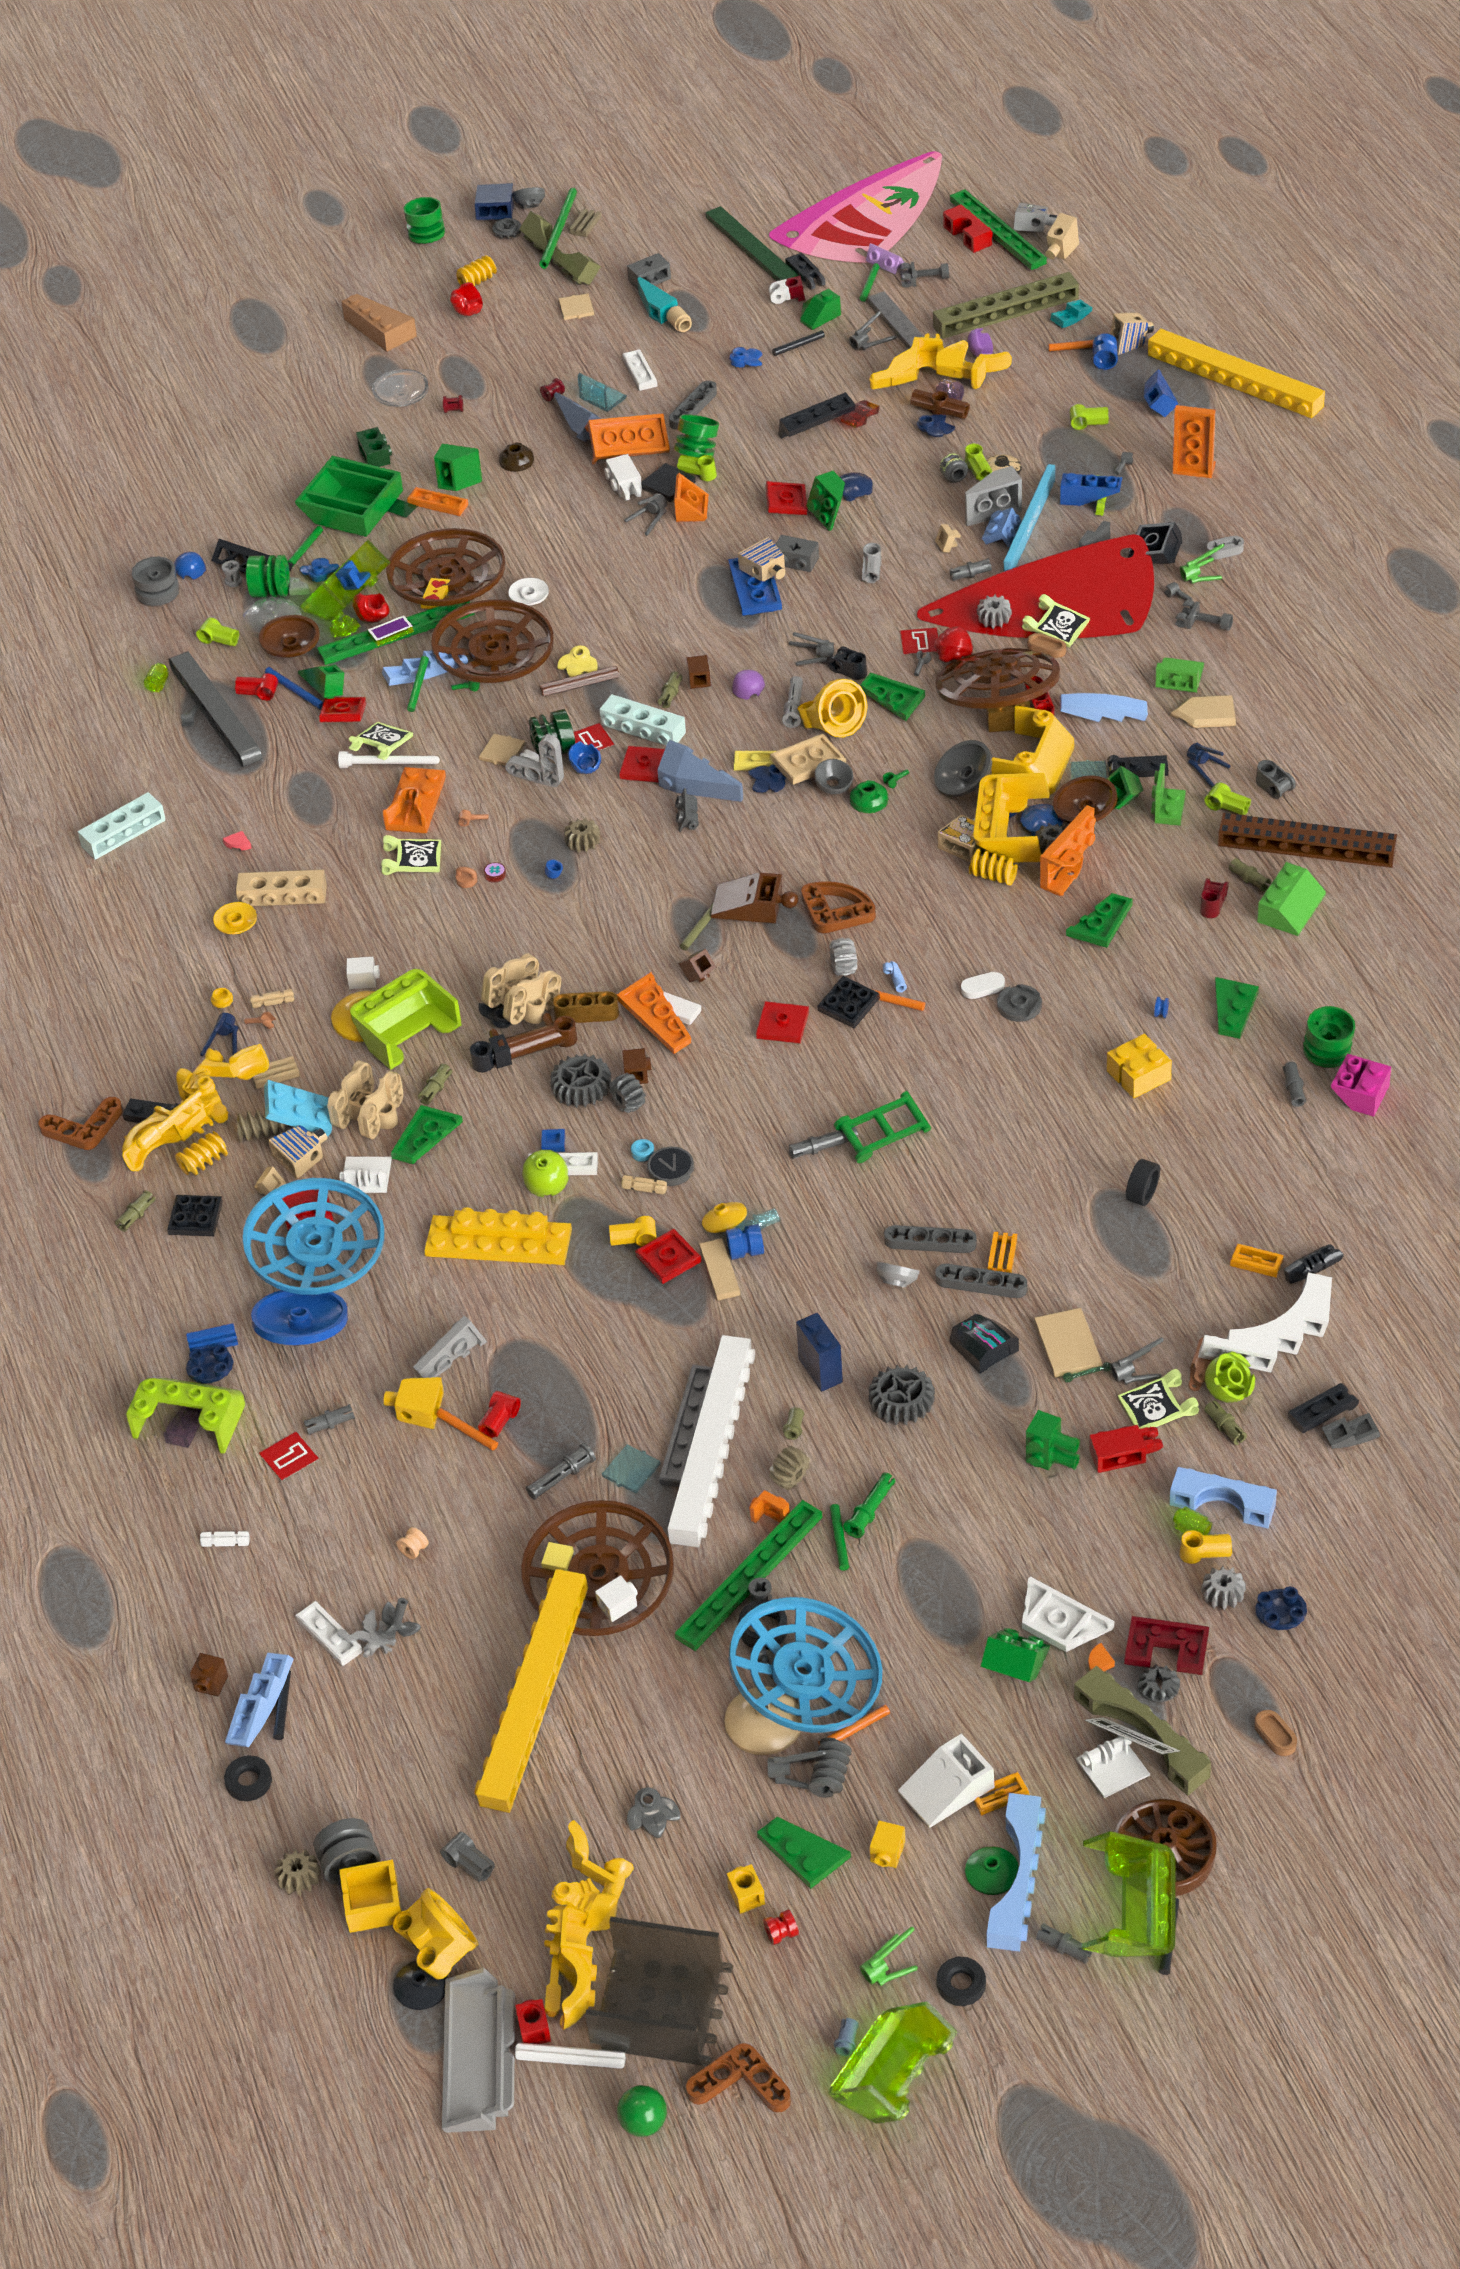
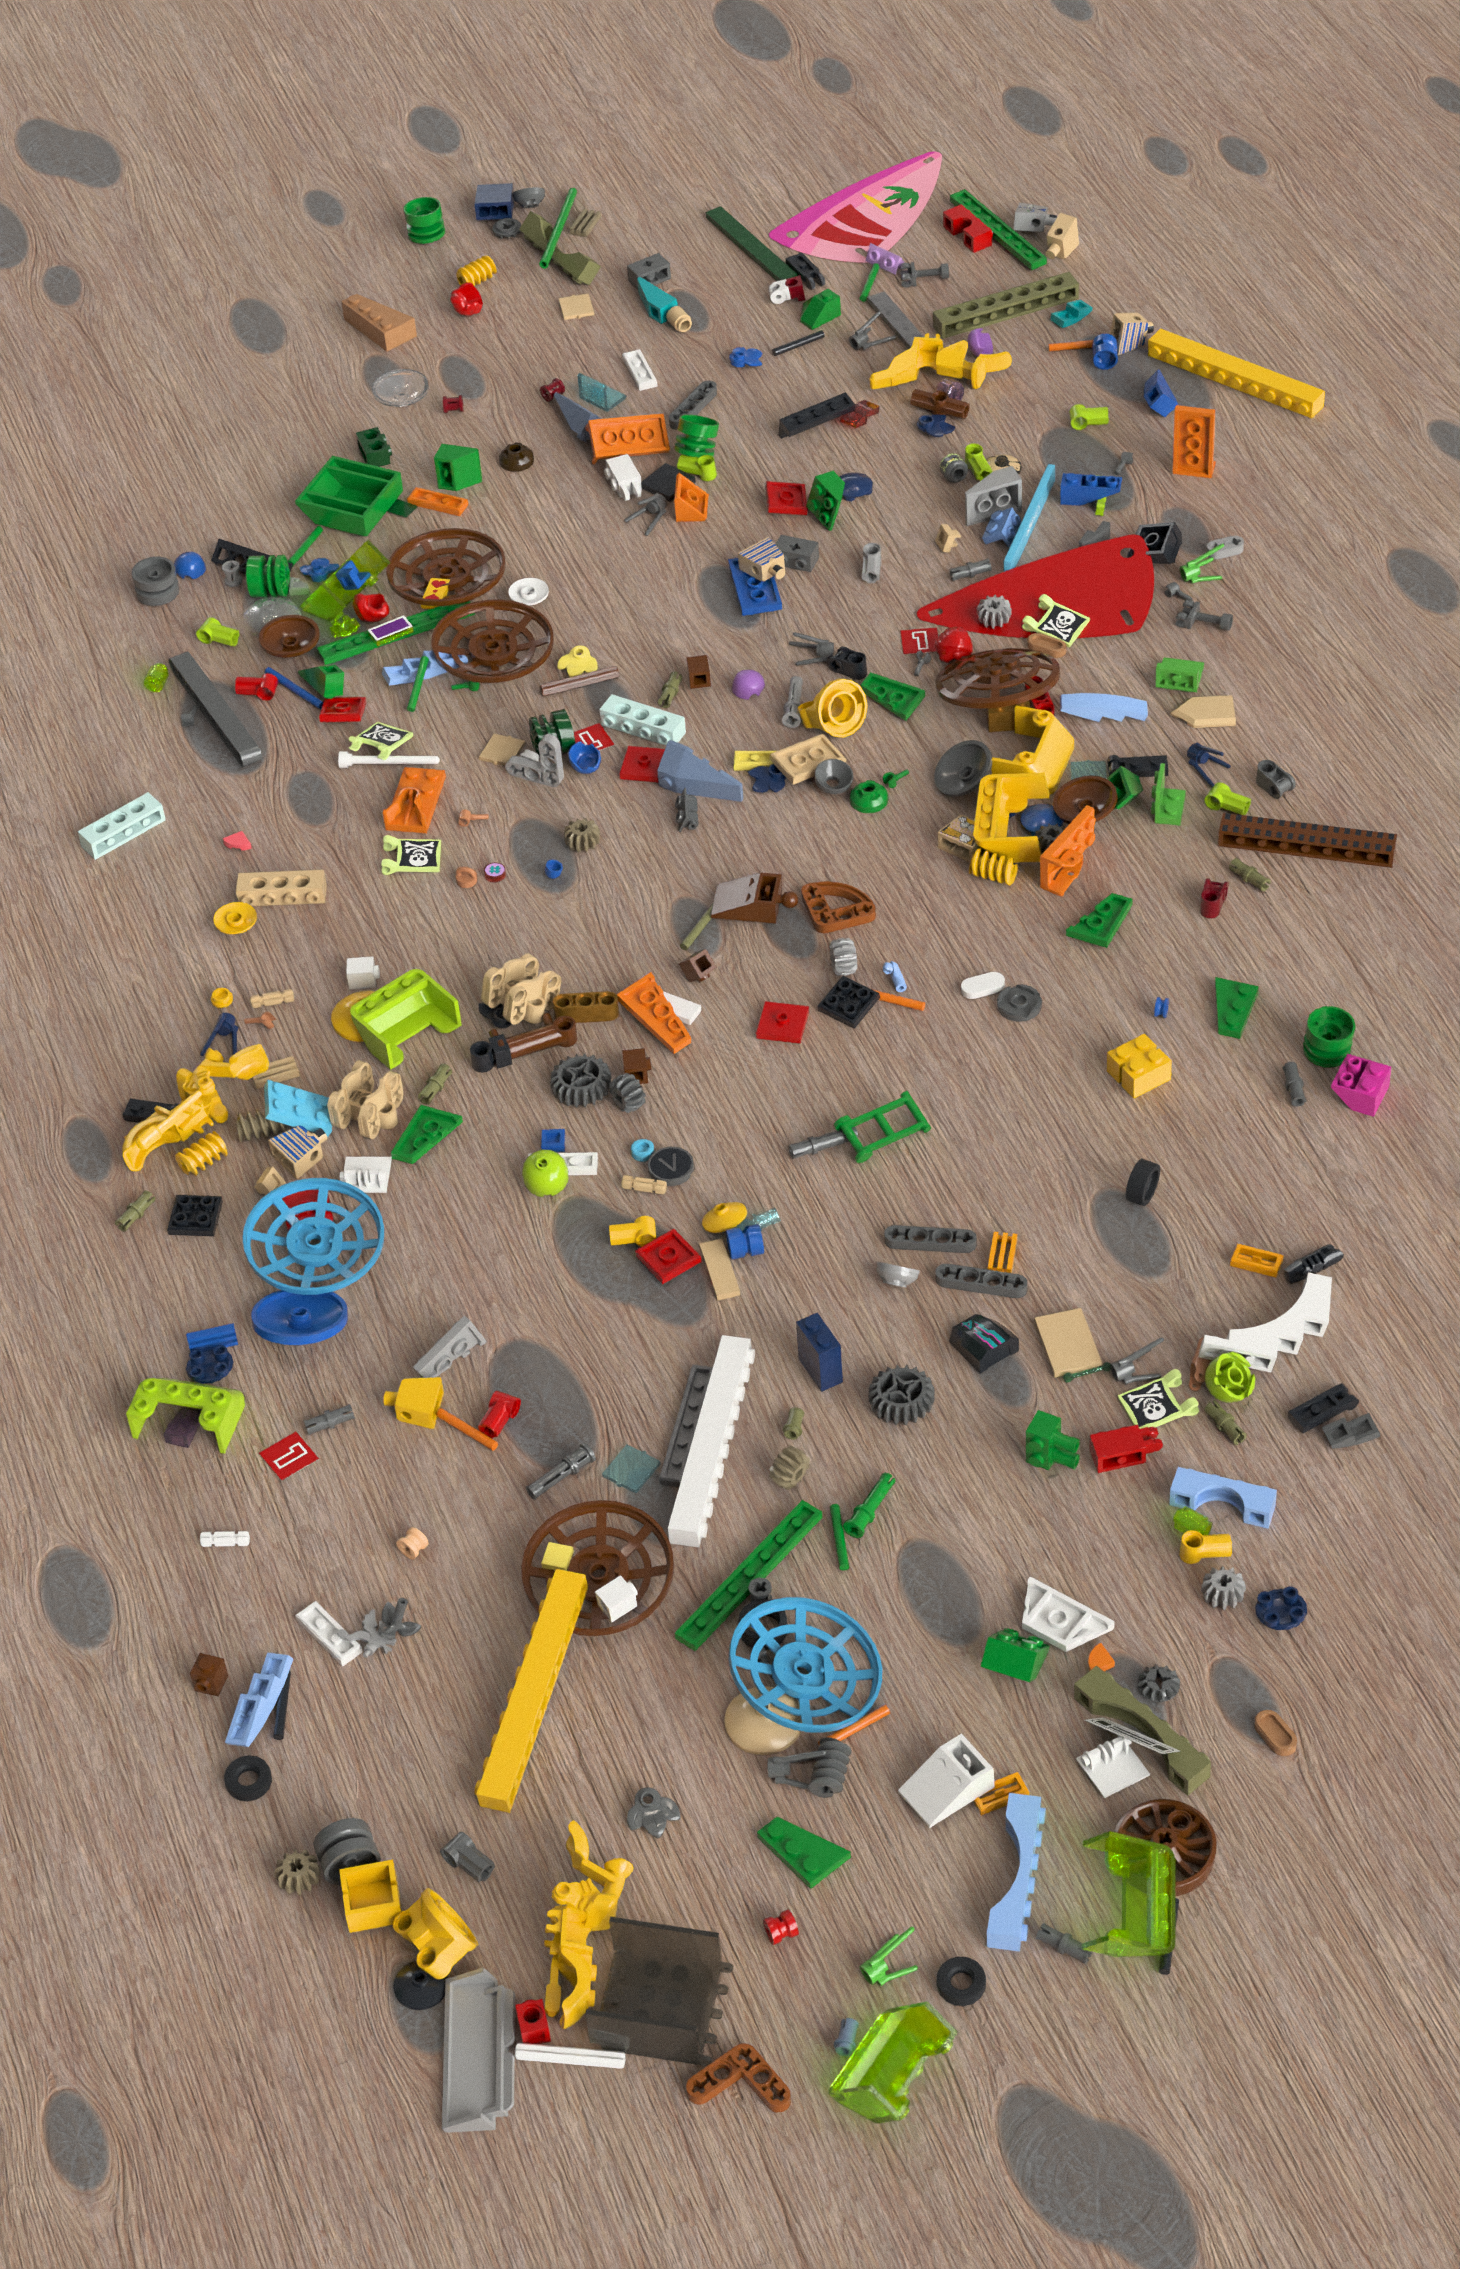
dark orange beam [38,1097,123,1150] -> none
yellow plate [424,1207,572,1265] -> none
green piece [617,2085,667,2137] -> none
yellow brick [726,1864,765,1914] -> none
orange bracket [749,1490,790,1523] -> none
yellow brick [870,1820,905,1868] -> none
green dish [965,1846,1019,1895] -> none
dark red plate [1124,1616,1210,1675] -> none
bright green slope [1257,862,1326,936] -> none

